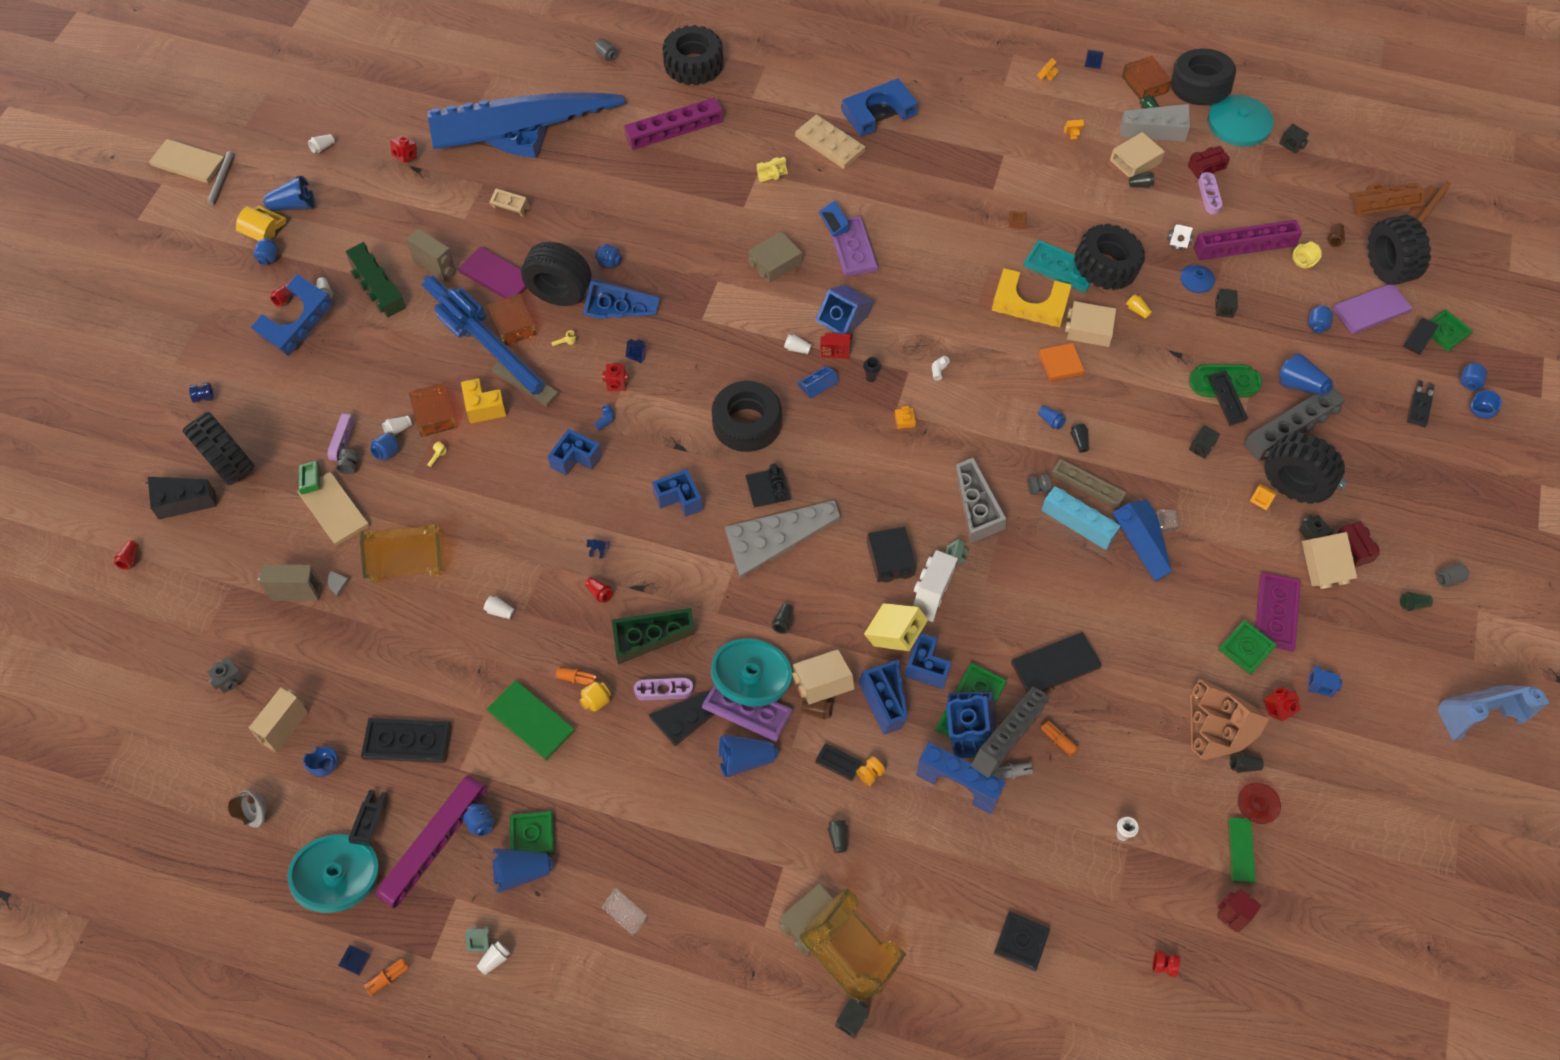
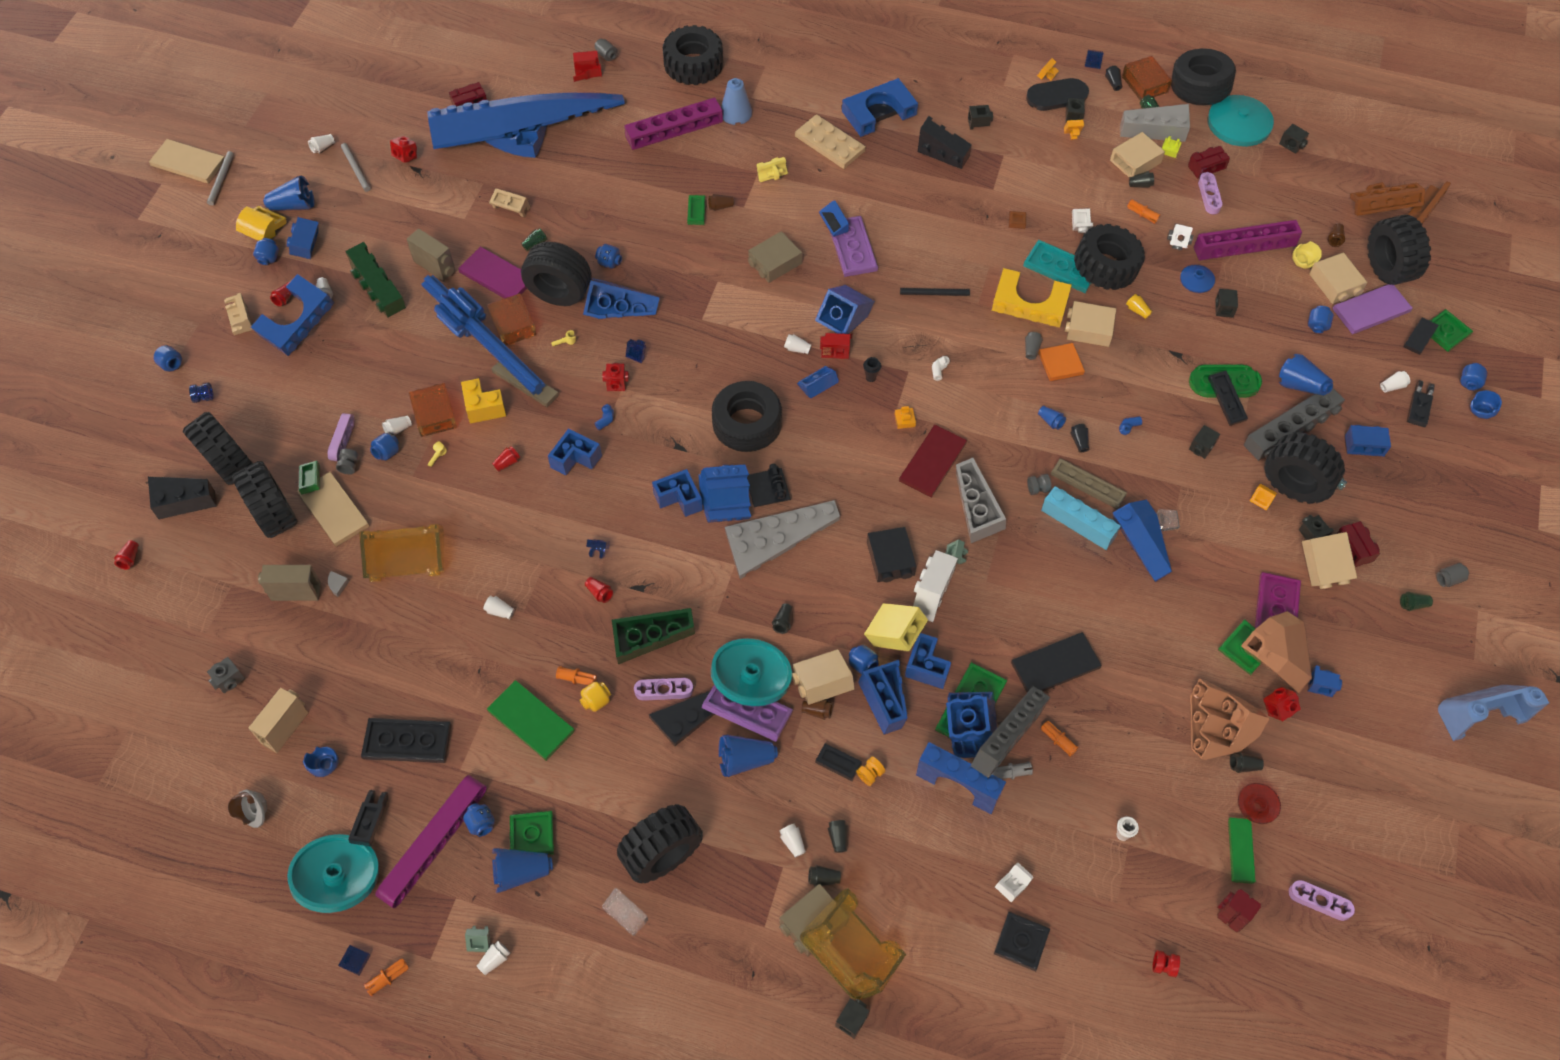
none -> blue head [153,345,182,372]
none -> tan hinge [224,293,253,335]
none -> black tyre [232,461,298,538]
none -> blue brick [287,217,319,259]
none -> light grey bar [341,143,371,192]
none -> dark red brick [449,82,487,106]
none -> red cone [492,446,521,472]
none -> clear green cone [521,228,547,251]
none -> red piece [573,51,602,82]
none -> black tyre [617,804,703,884]
none -> green tile [687,195,706,225]
none -> blue slope [698,464,752,523]
none -> reddish brown cone [708,194,734,211]
none -> medium blue cone [721,78,752,125]
none -> white cone [779,823,806,857]
none -> pearl dark grey cone [808,865,841,887]
none -> blue head [849,645,879,674]
none -> dark red tile [899,424,967,498]
none -> black bar [900,288,970,296]
none -> black wedge [917,116,972,169]
none -> pearl dark grey brick [968,105,993,130]
none -> white bracket [995,863,1033,902]
none -> dark grey cone [1025,332,1043,360]
none -> black tile [1026,78,1089,111]
none -> pearl dark grey brick [1065,98,1085,124]
none -> white bracket [1072,209,1093,233]
none -> black cone [1105,66,1123,91]
none -> blue arm [1119,416,1142,435]
none -> orange axle [1127,199,1161,224]
none -> neon yellow tile [1162,136,1182,158]
none -> nougat brick [1241,611,1312,694]
none -> lavender beam [1289,880,1355,921]
none -> tan brick [1309,252,1367,304]
none -> blue brick [1345,425,1391,457]
none -> white cone [1380,371,1410,393]

